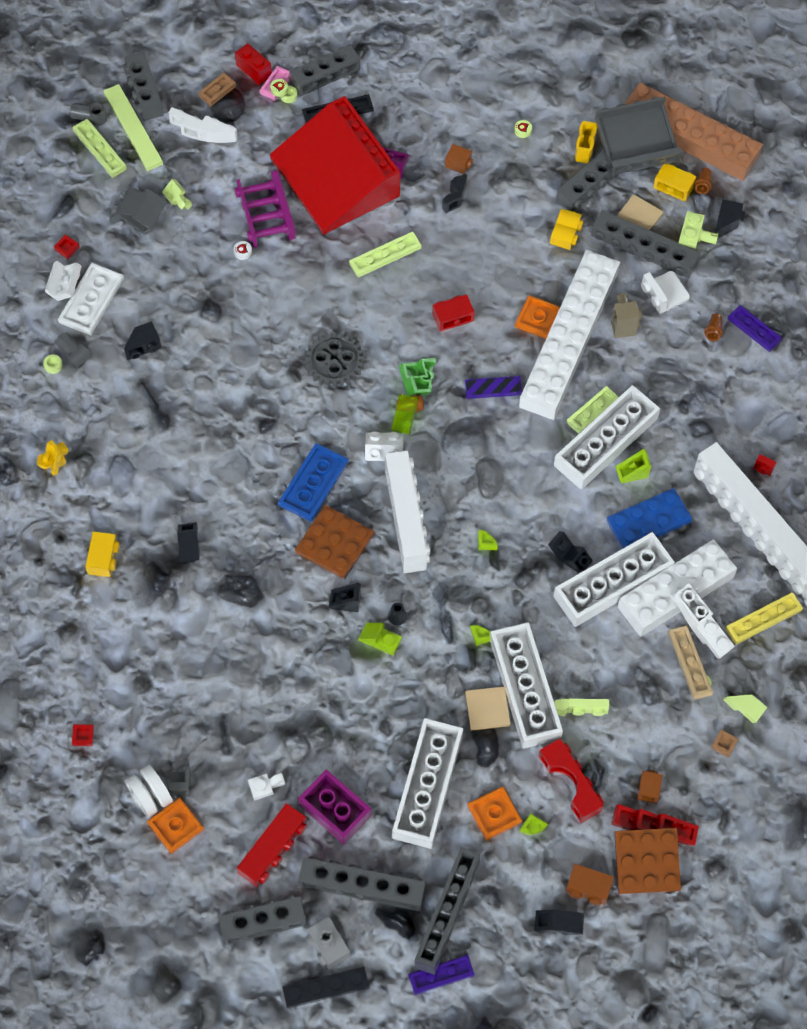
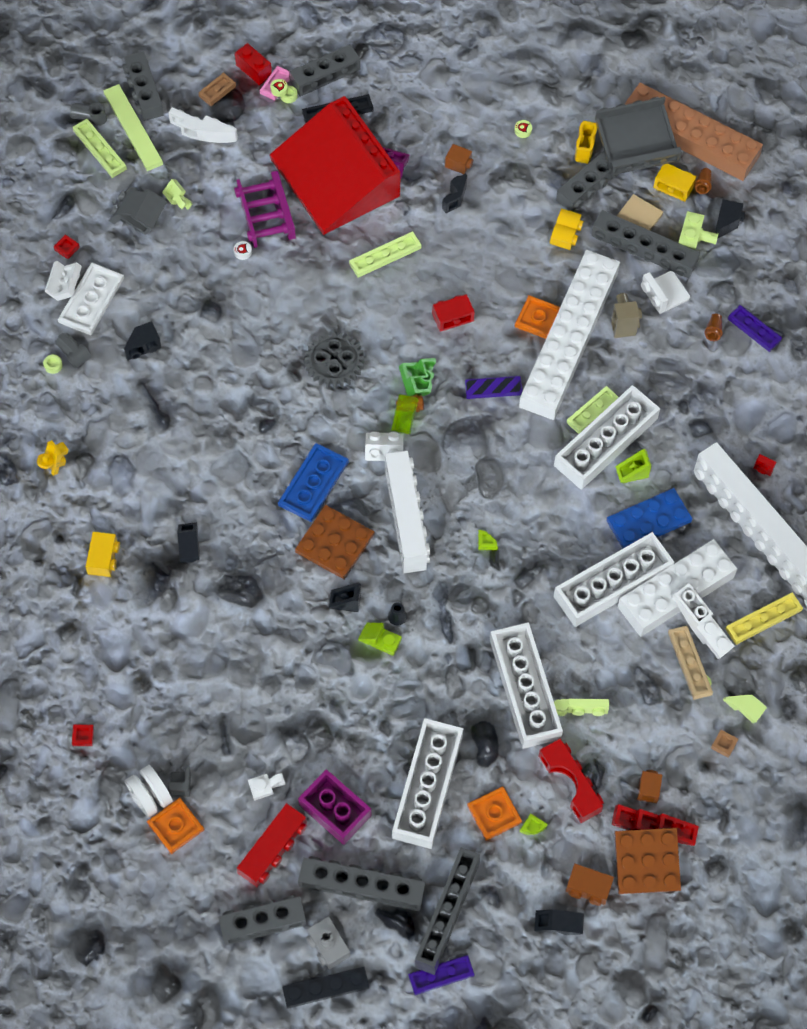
tan tile [465,687,510,731] -> none
lime tile [470,625,491,646] -> none
black slope [548,531,593,573] -> none

